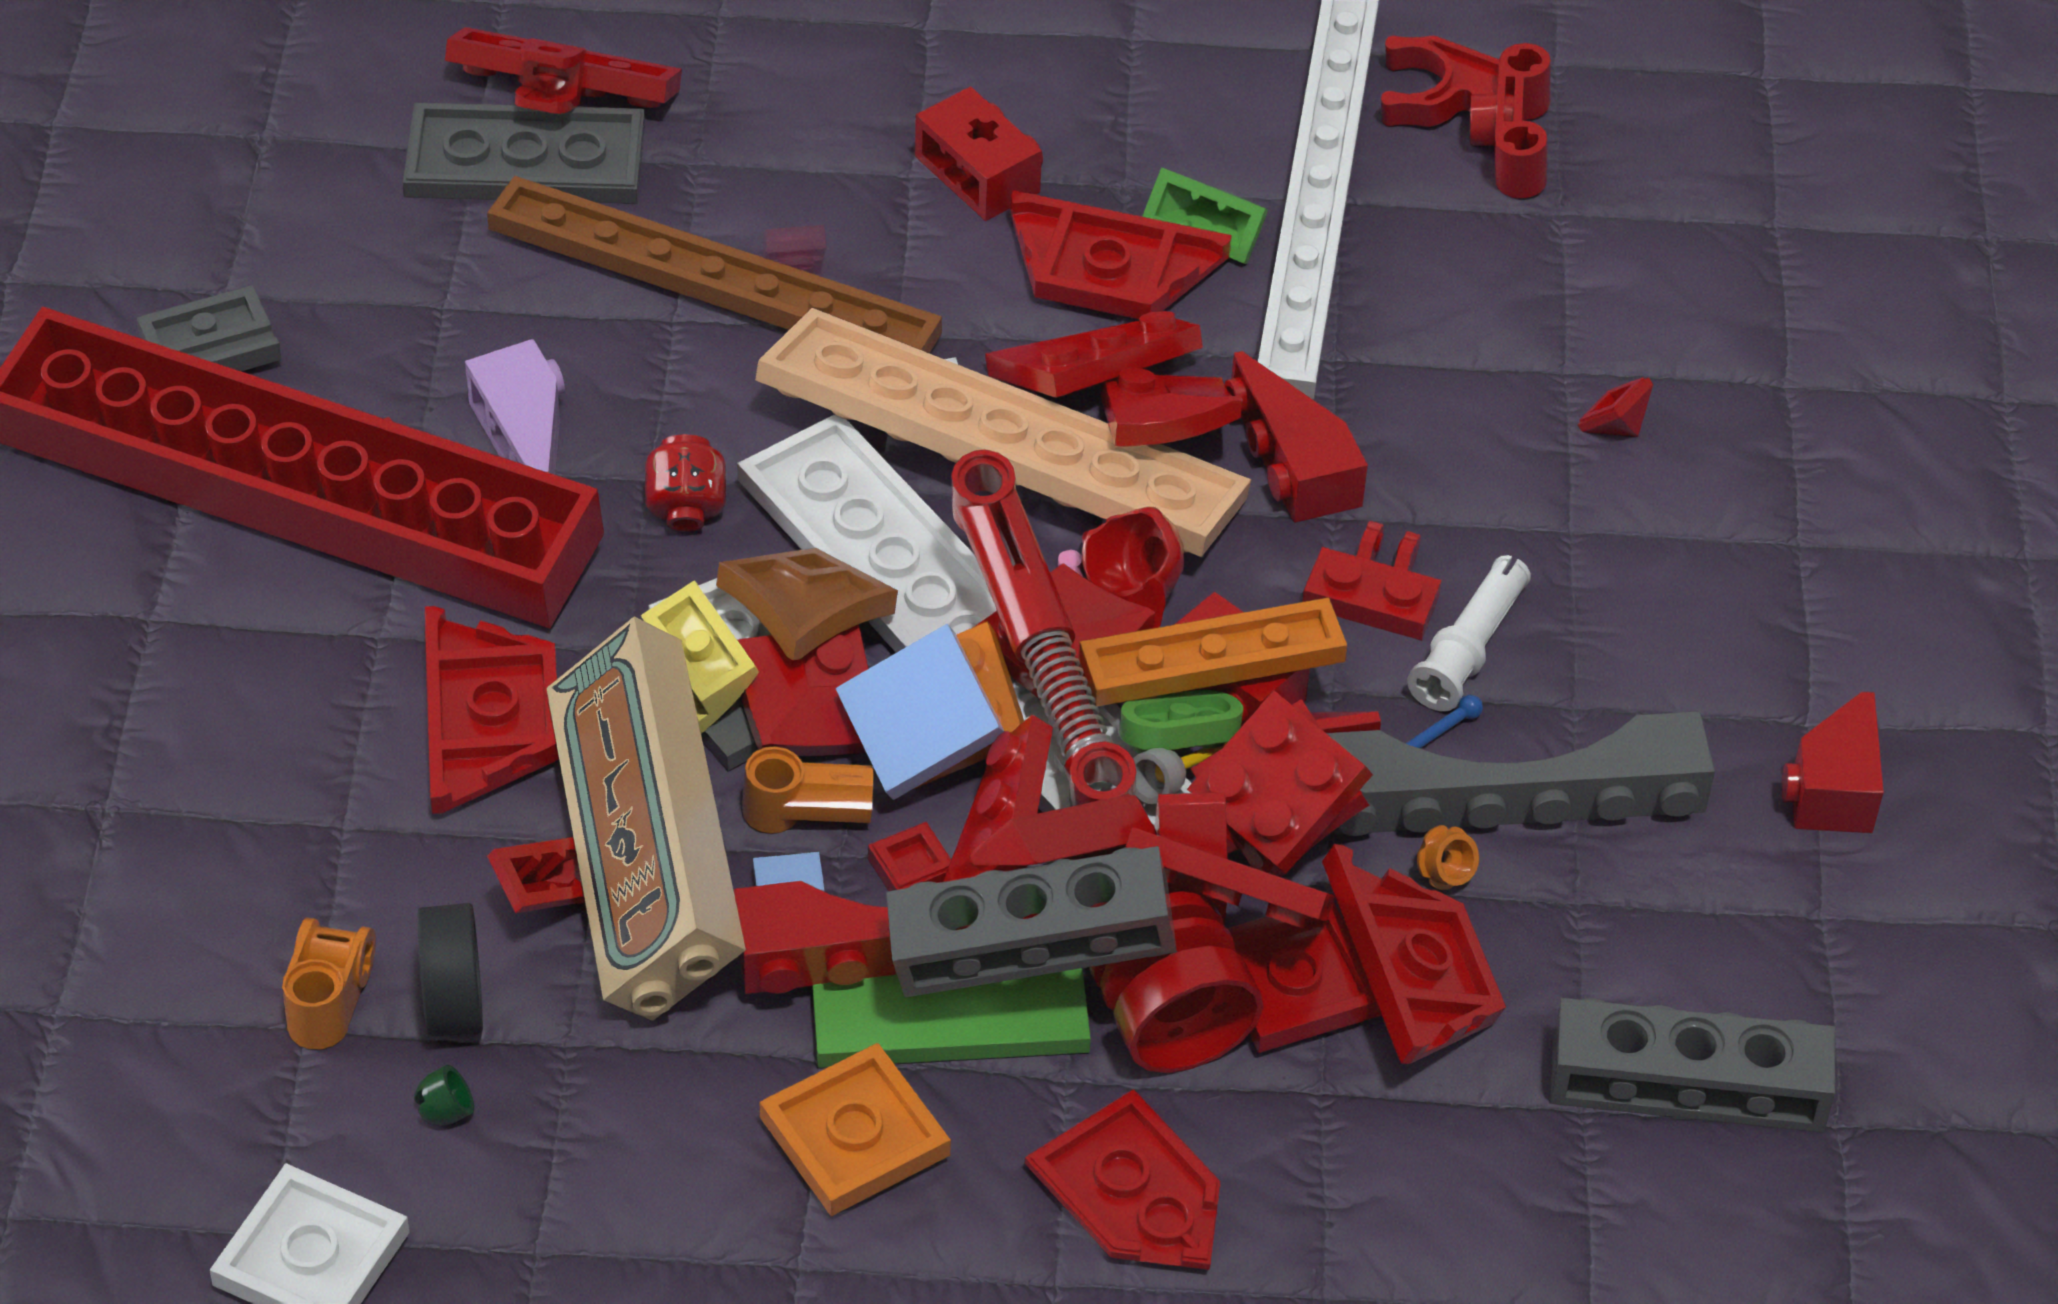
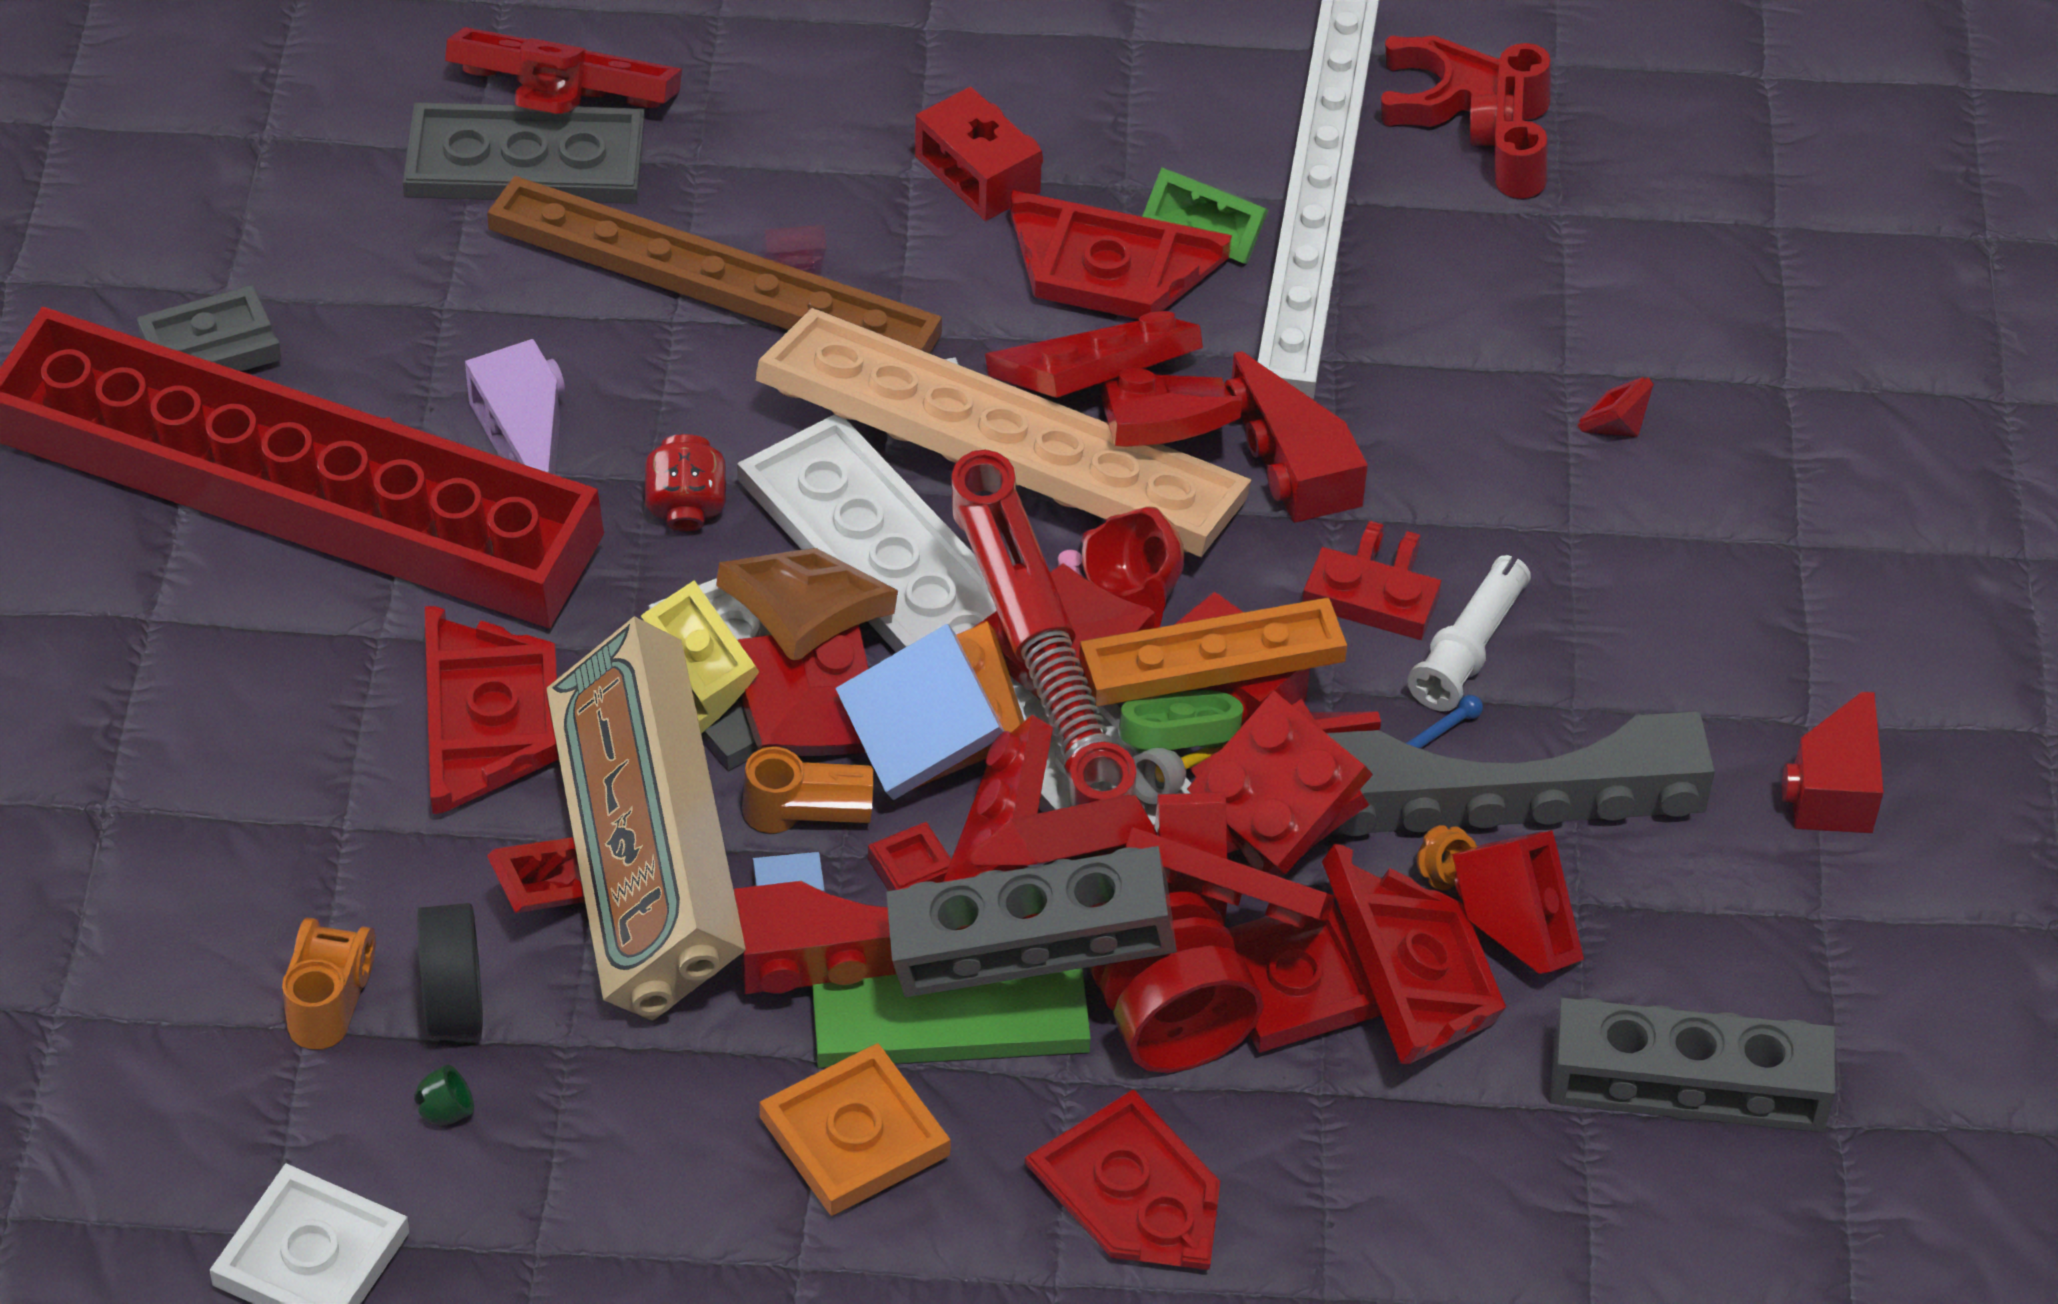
none -> red slope [1452,830,1584,974]

